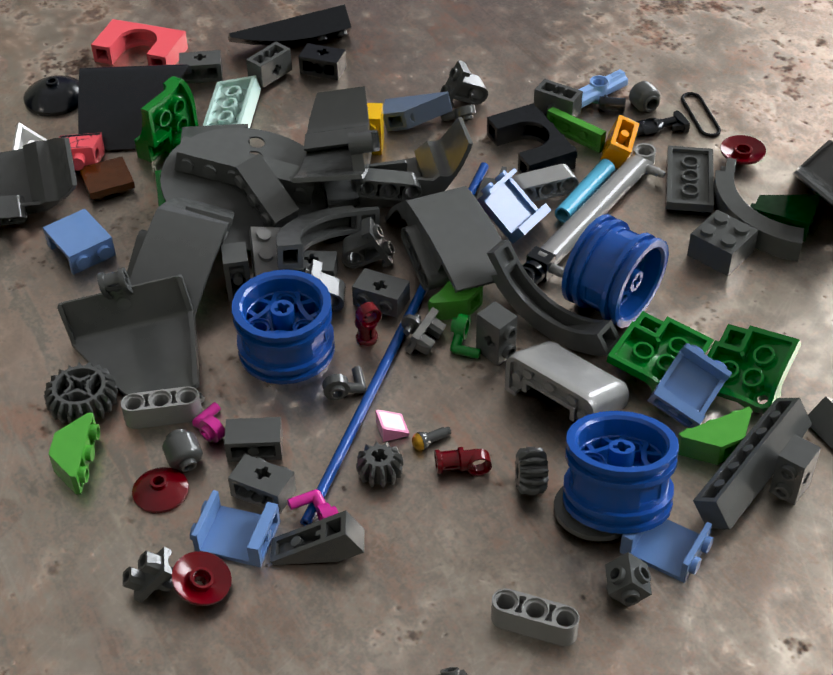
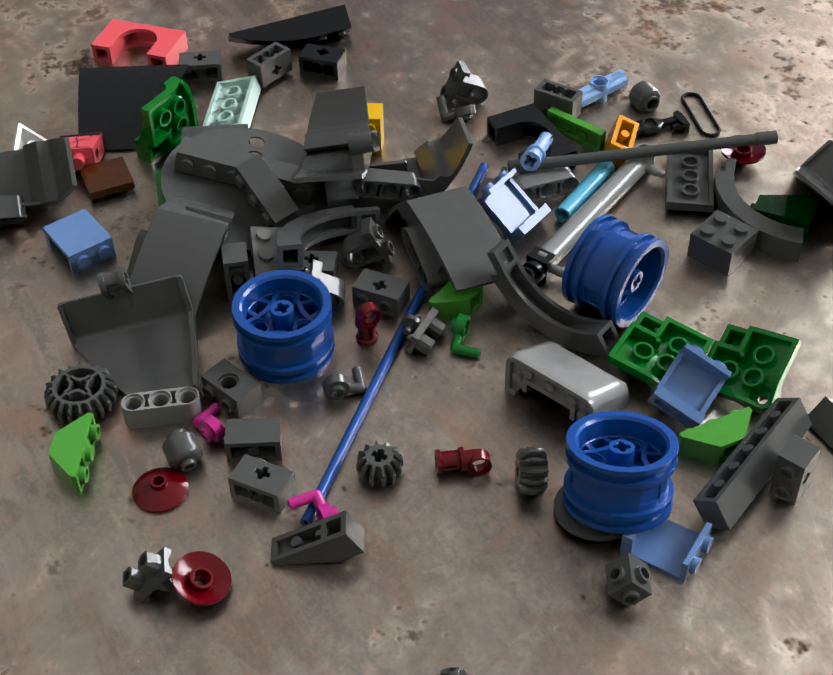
black dish [23,75,79,116] -> none
medium blue panel [190,490,281,567] -> none
slope [375,410,409,442] -> none
sand blue slope [383,91,452,132] -> none
dark grey piece [412,427,451,450] -> none
dark grey brick [476,301,518,366] -> none
light grey beam [491,588,580,646] -> none
black pin [598,95,626,112] -> none
none -> dark grey brick [201,358,263,418]
none -> dark grey piece [507,130,778,173]
none -> light blue pin [520,132,553,171]

